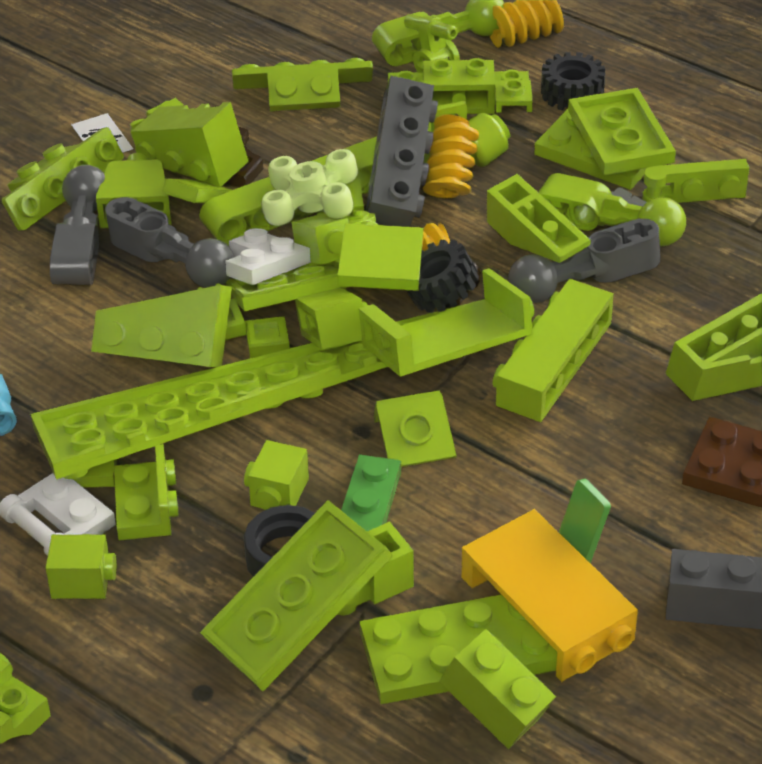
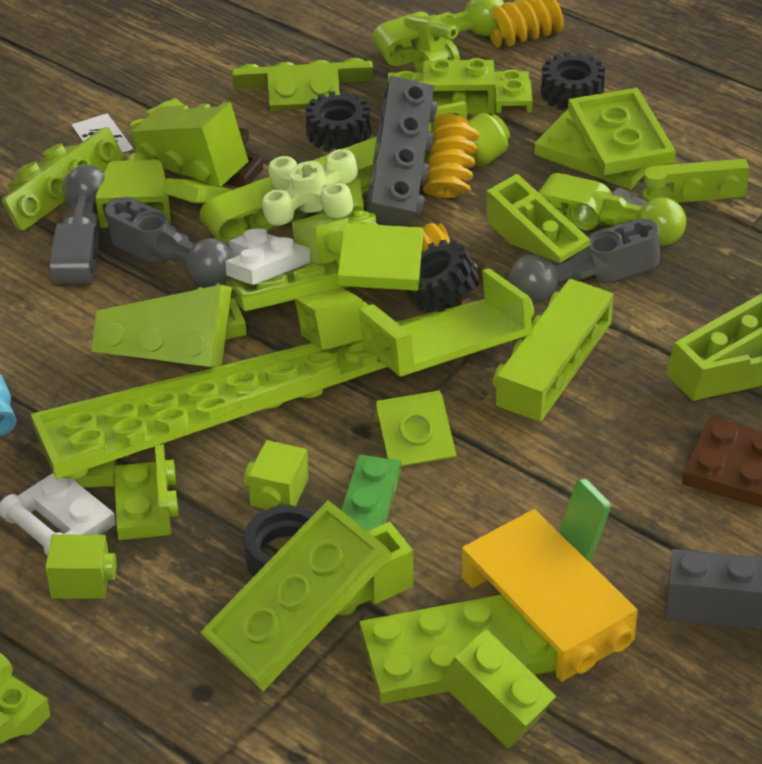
lime tile [245,317,290,358] -> none
none -> black tyre [306,91,371,152]

